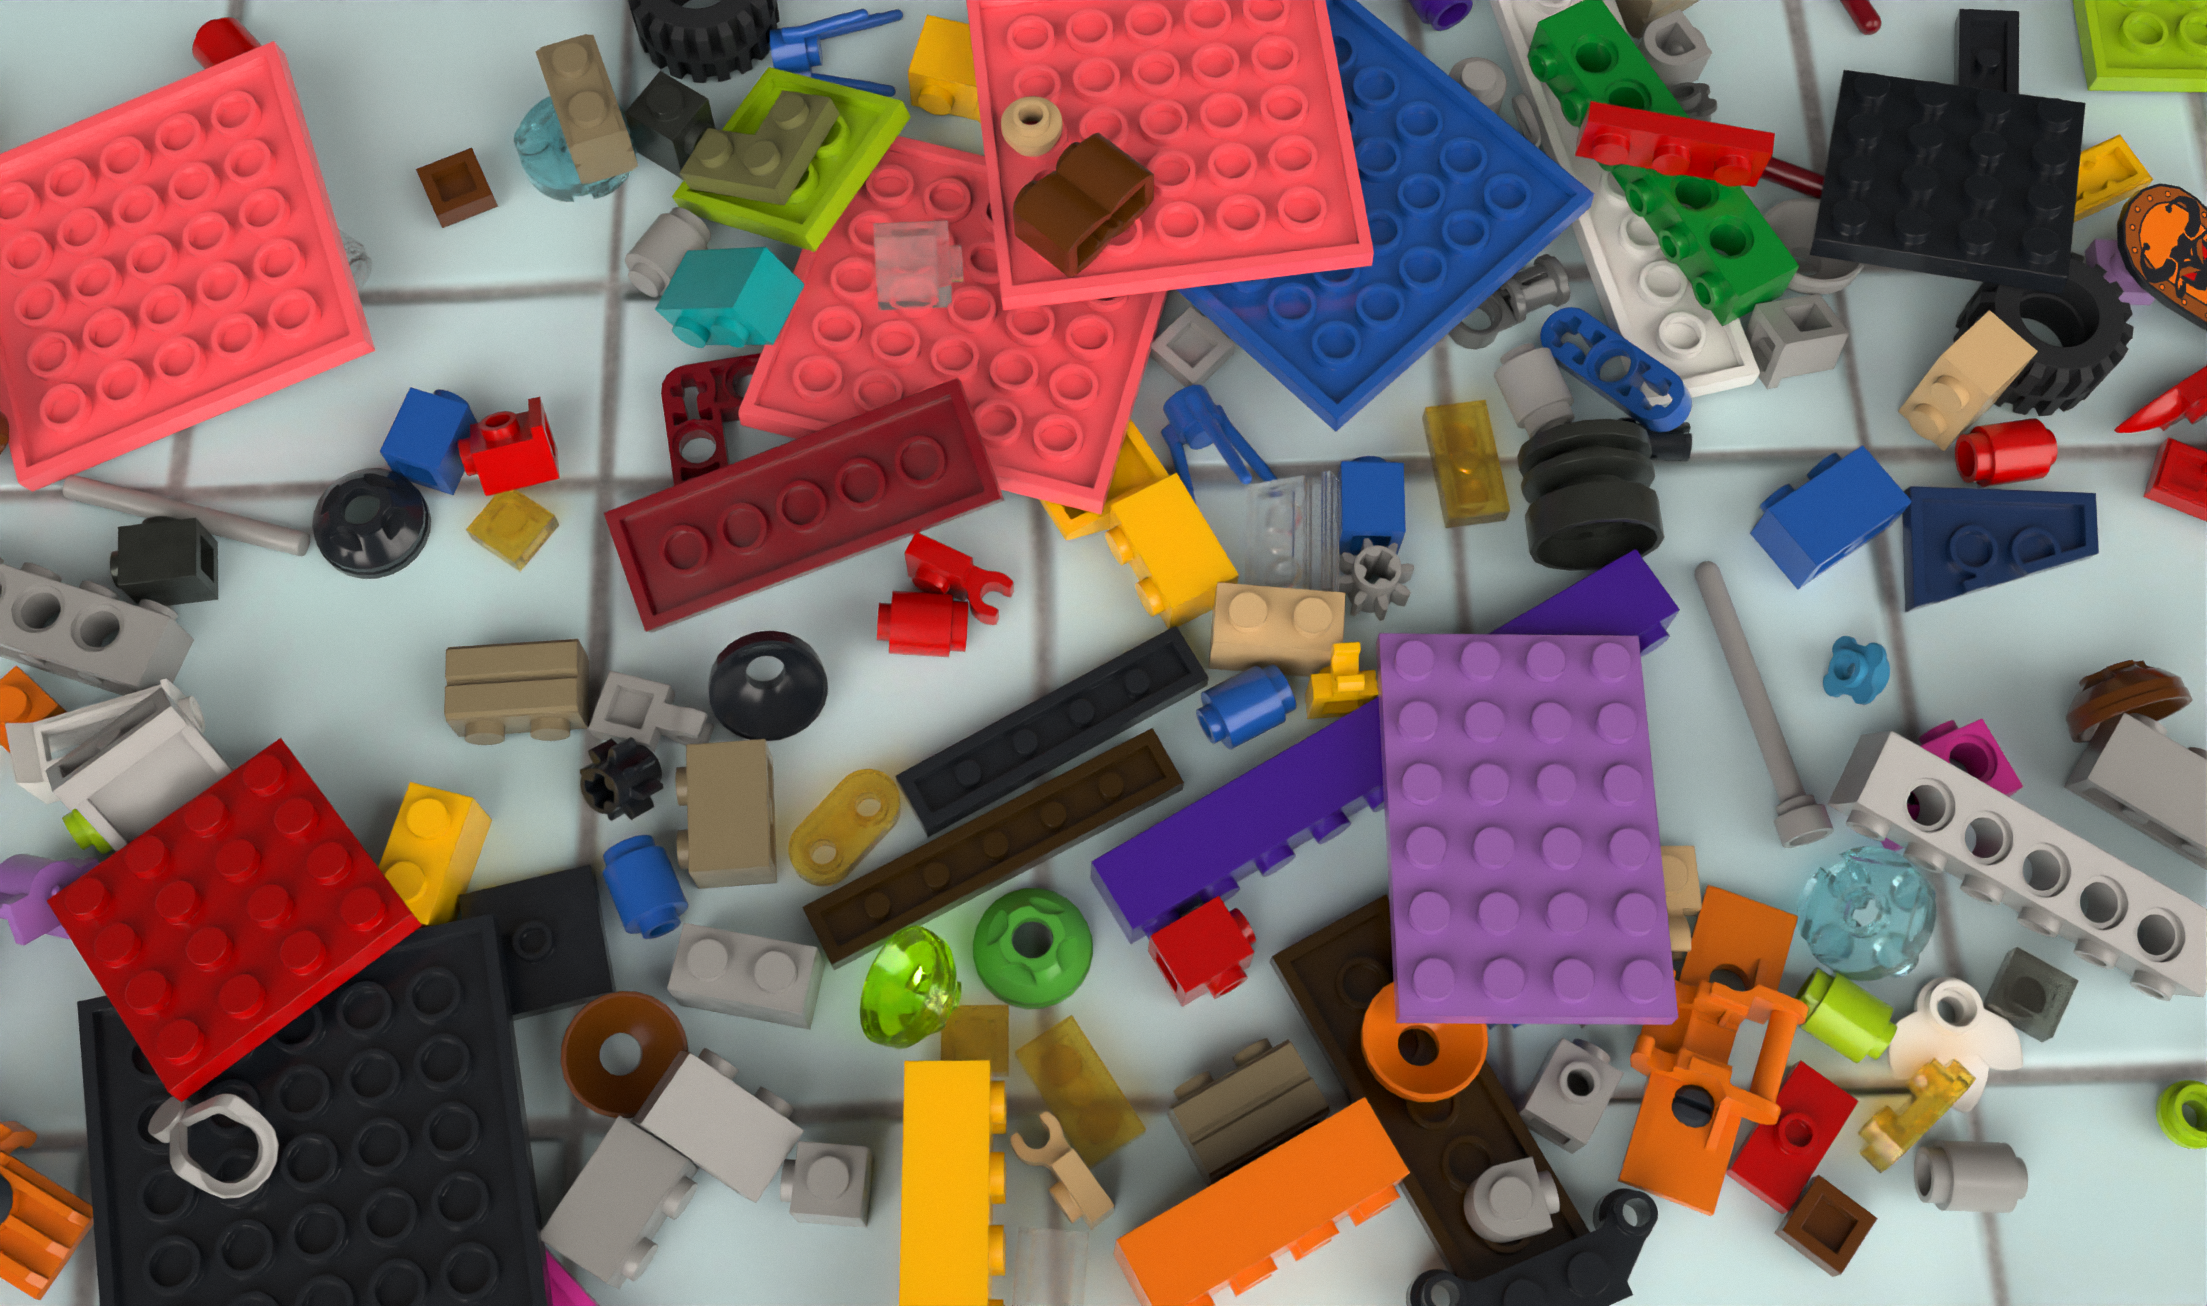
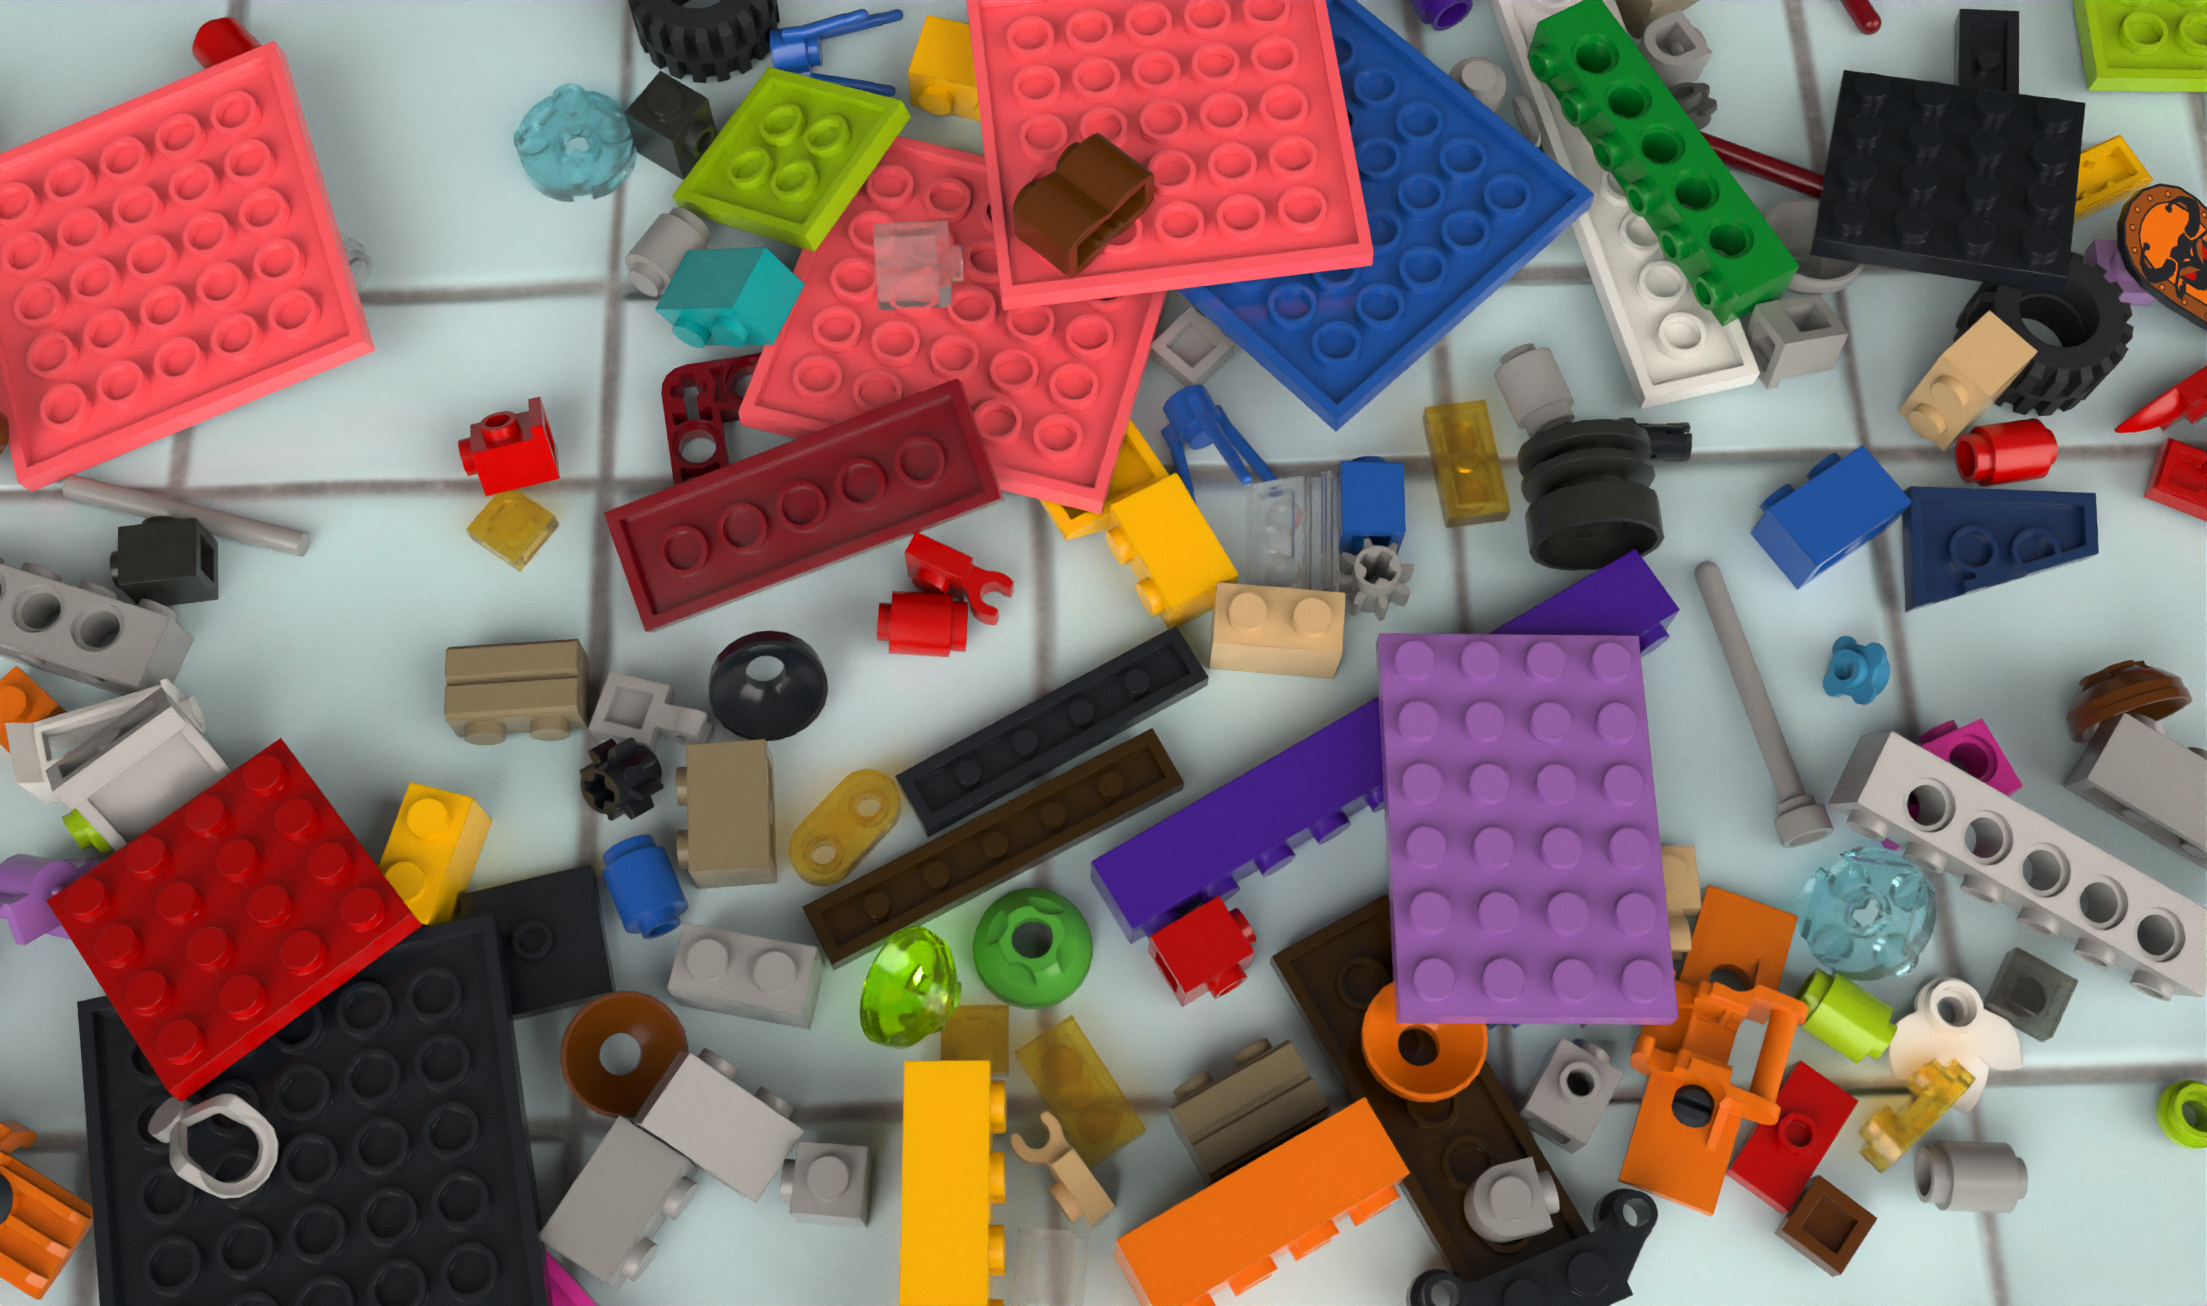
black piece [312,468,431,579] -> none
blue brick [380,387,478,495] -> none
reddish brown plate [416,148,498,228] -> none
dark tan brick [536,34,638,184] -> none
olive plate [680,90,840,205] -> none
tan plate [1001,96,1063,157] -> none
blue brick [1196,664,1296,750] -> none
yellow plate [1305,641,1378,719] -> none
dark grey connector [1448,254,1571,350] -> none
blue beam [1540,307,1692,432] -> none
red plate [1575,101,1775,187] -> none

